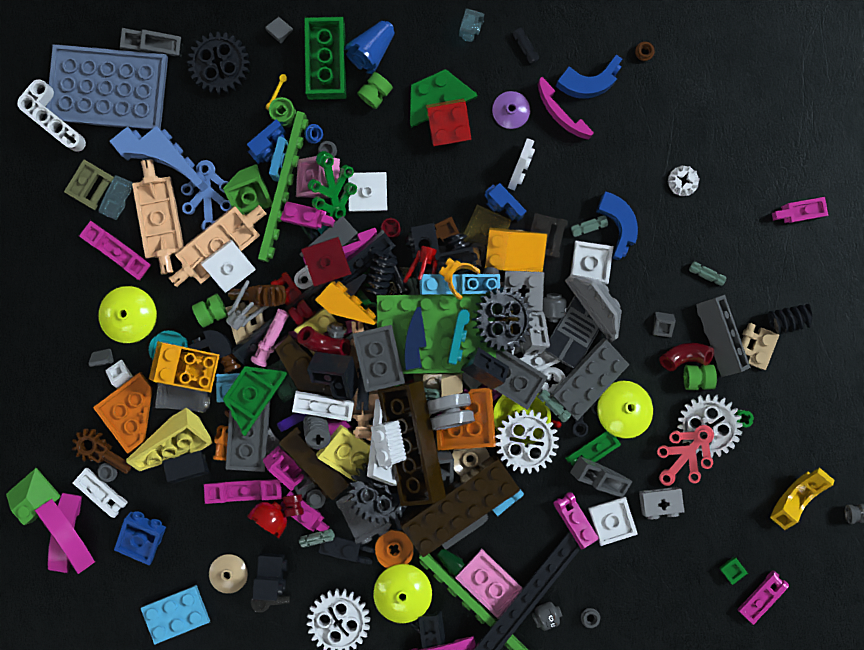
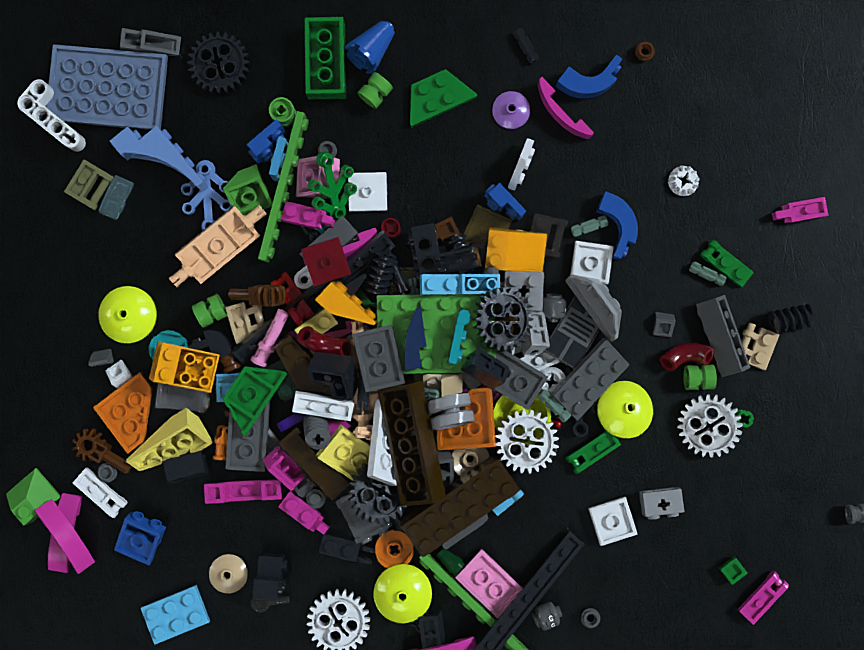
dark pink slope [79,221,151,280] -> none
light nougat plate [132,159,184,274] -> none
white plate [201,239,256,293] -> none
light grey plant [226,280,269,330] -> none
red cylinder [247,501,287,538] -> none
dark grey slope [265,17,293,43] -> none
yellow hinge [266,74,287,110] -> none
dark red wheel [282,494,304,517] -> none
sand green axle [299,529,335,548] -> none
blue plate [304,124,323,143] -> none
dark grey plate [327,322,347,338] -> none
white brick [371,421,407,466] -> none
red plant [403,246,437,283] -> none
red brick [426,99,471,146] -> none
light orange helmet [439,258,480,300] -> none
clear light blue brick [459,9,484,42] -> none
dark pink plate [554,492,599,550] -> none
dark grey slope [570,456,632,497] -> none
coral plant [657,425,714,486] -> none
yellow arch [770,468,835,530] -> none
none -> green plate [700,239,754,288]

